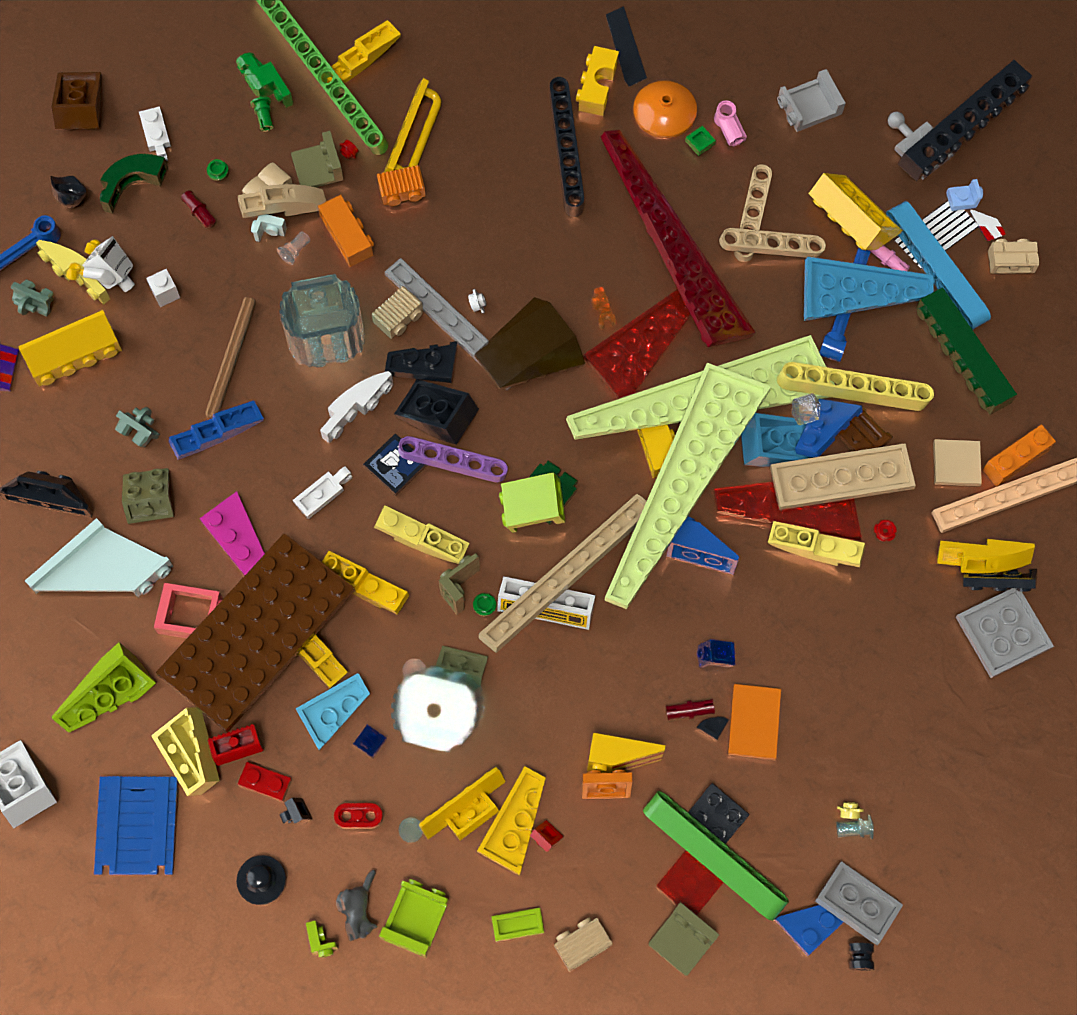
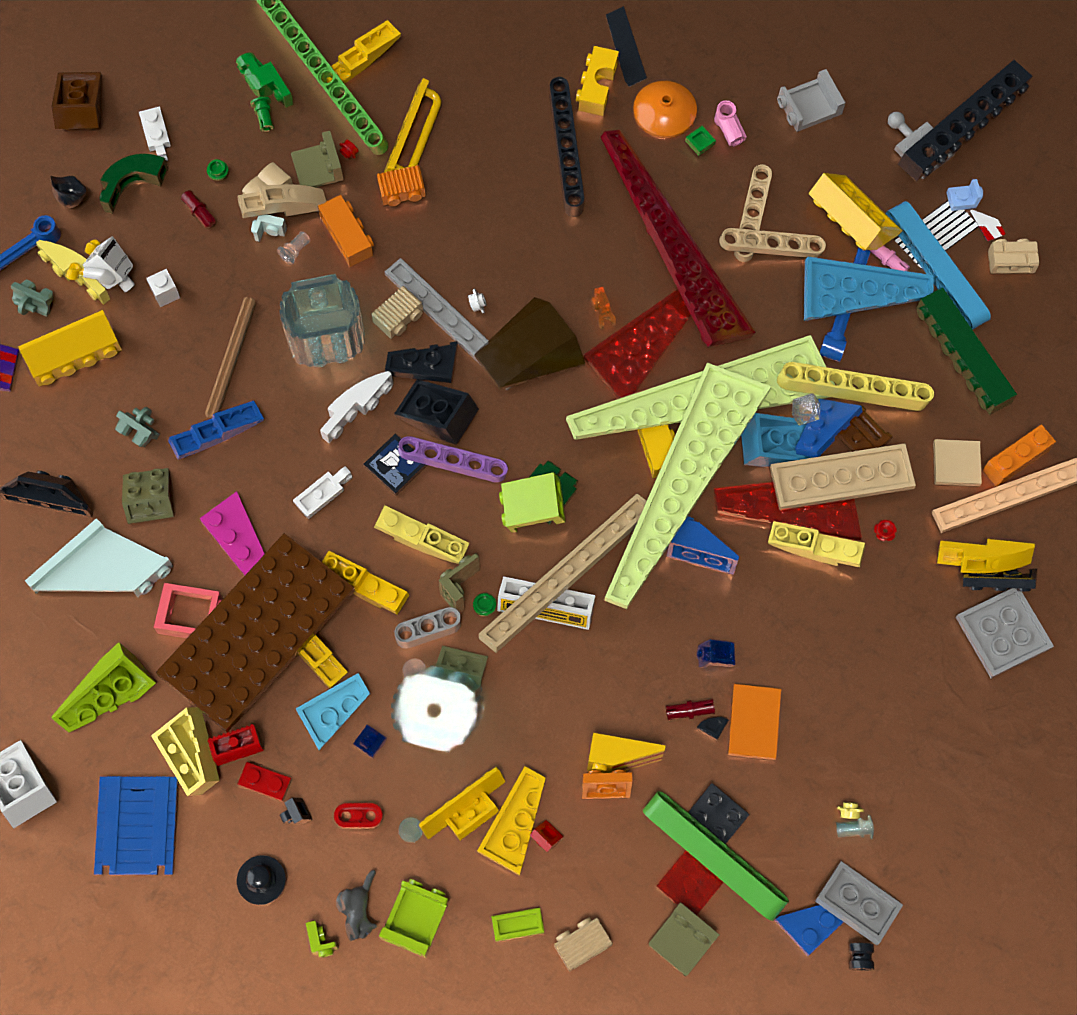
none -> light grey beam [394,607,461,649]

